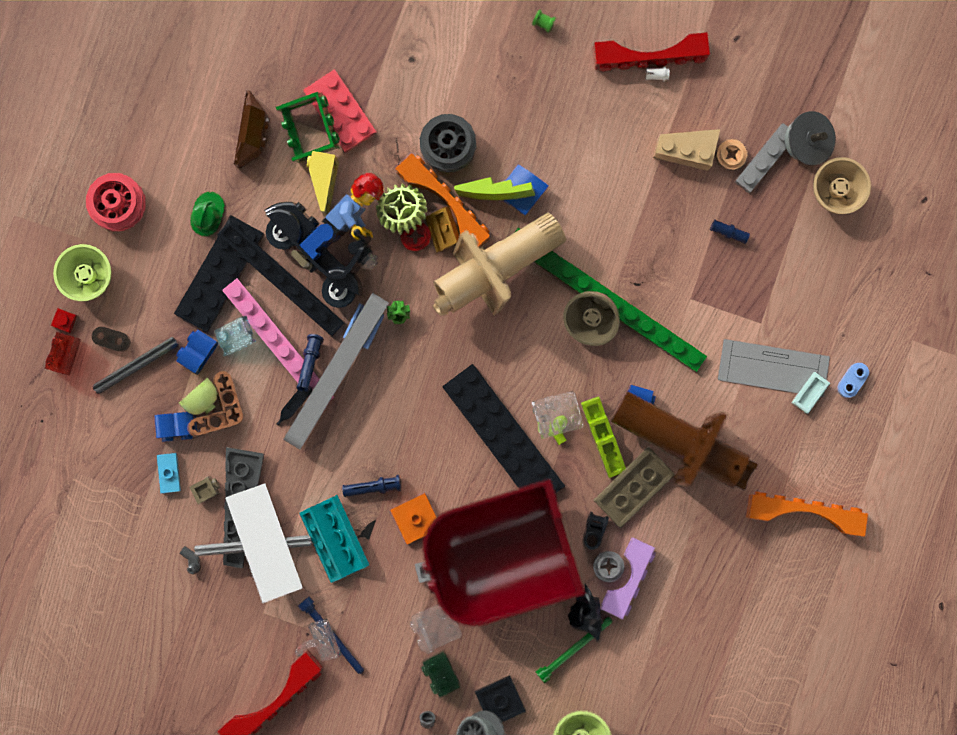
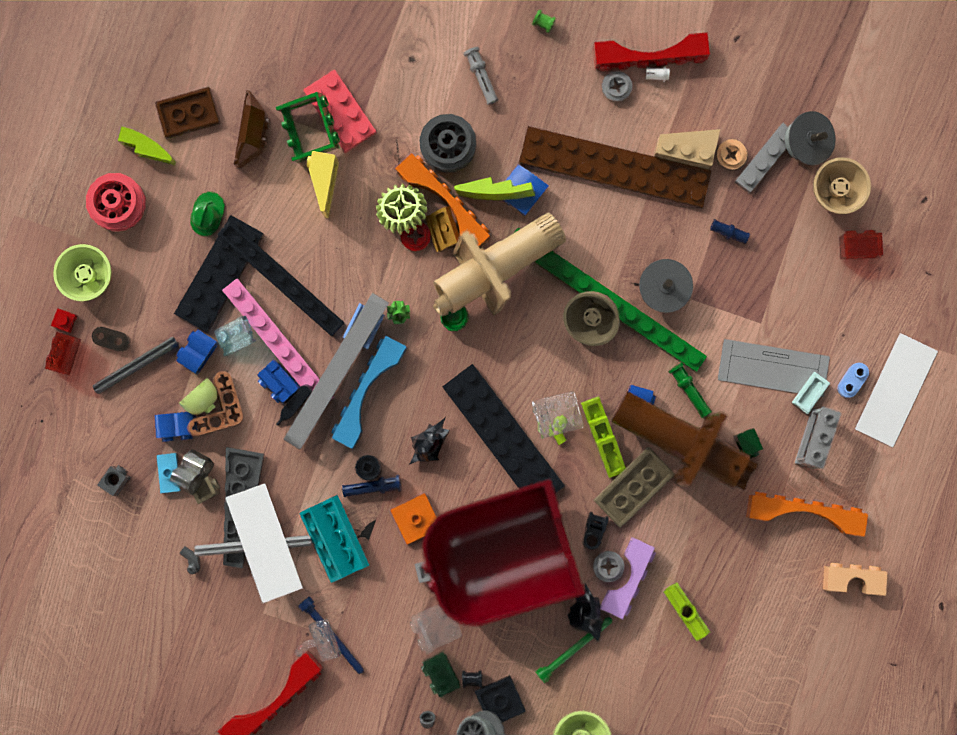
piece [264,173,384,308] -> none
dark blue pin [296,334,324,392] -> none
none -> dark grey brick [97,465,131,496]
none -> lime slope [118,126,176,165]
none -> reddish brown tile [155,87,220,139]
none -> clear smoke brick [170,449,214,495]
none -> blue brick [257,360,300,404]
none -> dark azure arch [331,336,407,449]
none -> black wheel [355,455,382,480]
none -> black hair [409,417,450,465]
none -> green hair [440,306,469,331]
none -> black bush [462,670,482,688]
none -> light grey pin [463,47,498,105]
none -> reddish brown plate [519,126,712,208]
none -> light grey gear [602,71,632,101]
none -> dark grey piece [639,259,693,313]
none -> lime piece [663,582,710,641]
none -> green pin [668,362,712,418]
none -> dark green brick [733,428,763,459]
none -> light grey window [794,406,841,469]
none -> light nougat arch [823,563,887,595]
none -> clear red brick [839,230,883,260]
none -> white sticker [855,333,938,447]

